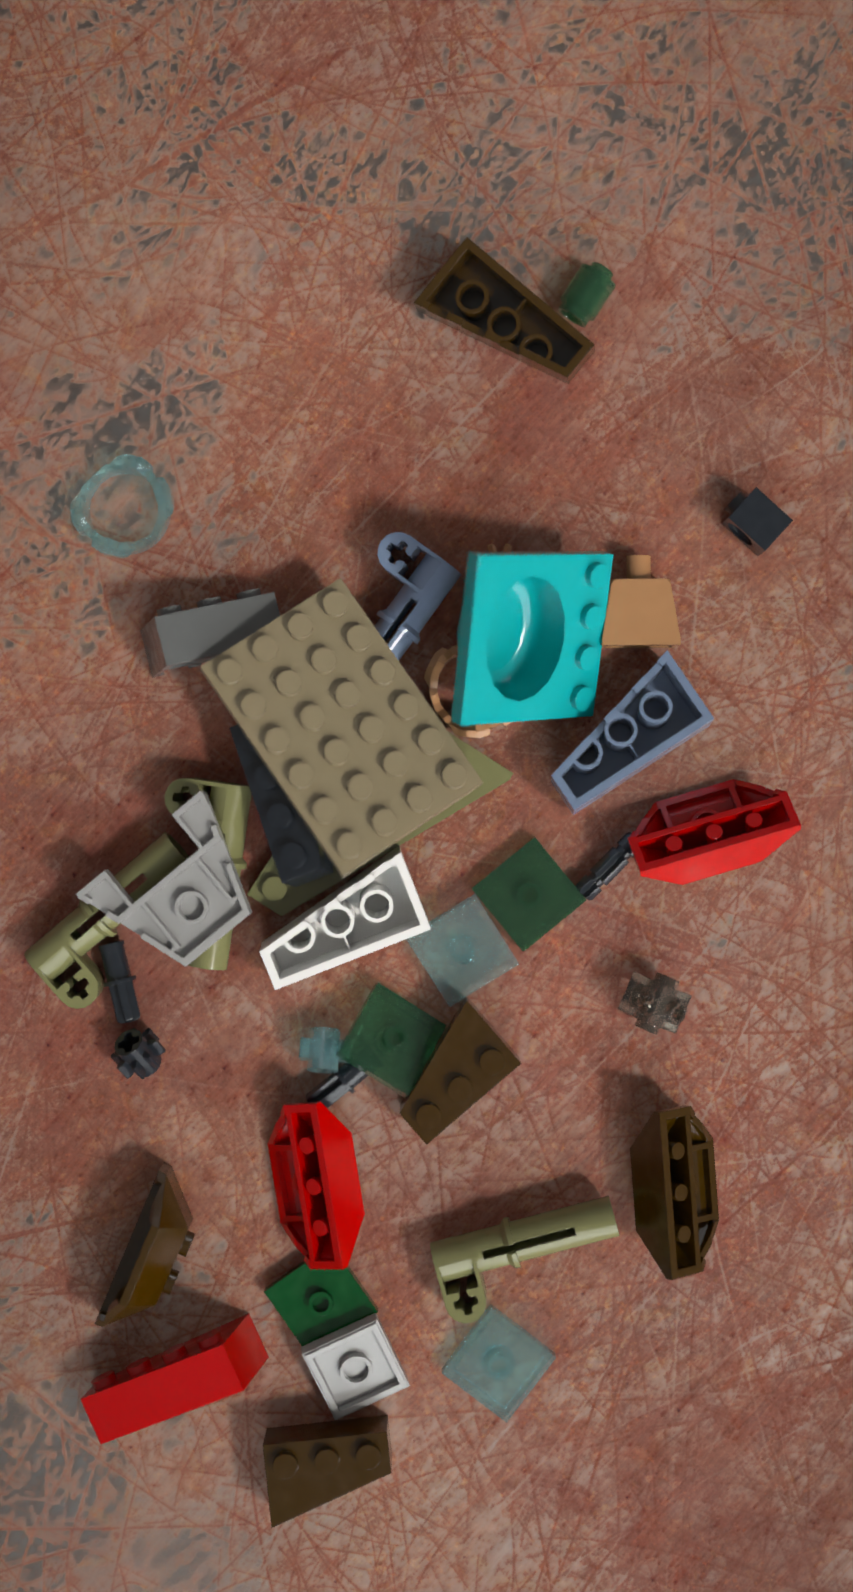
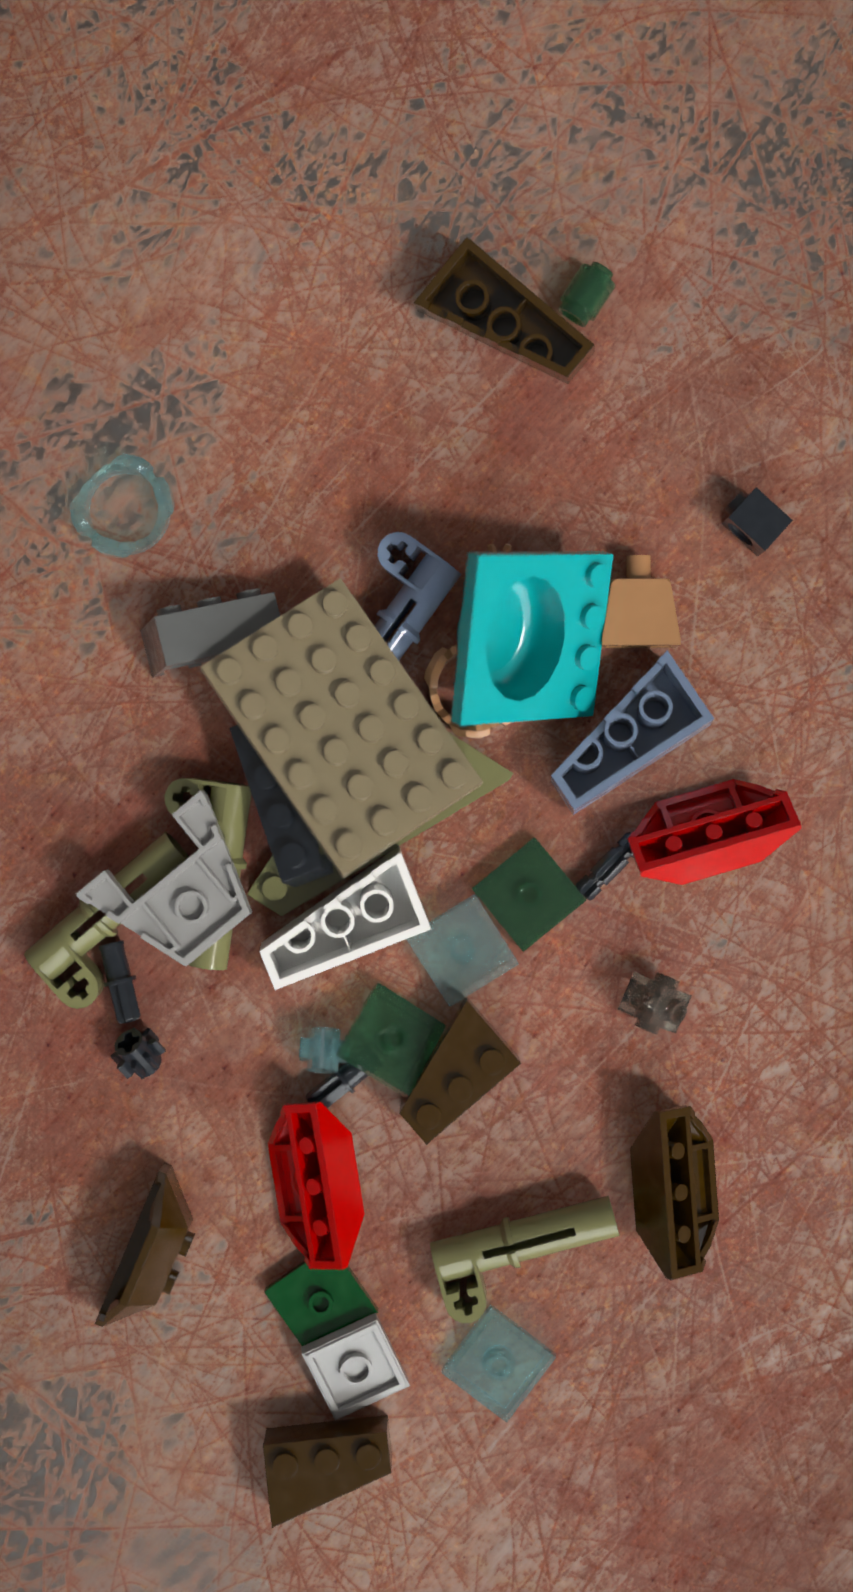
red wedge [80,1313,269,1444] -> none

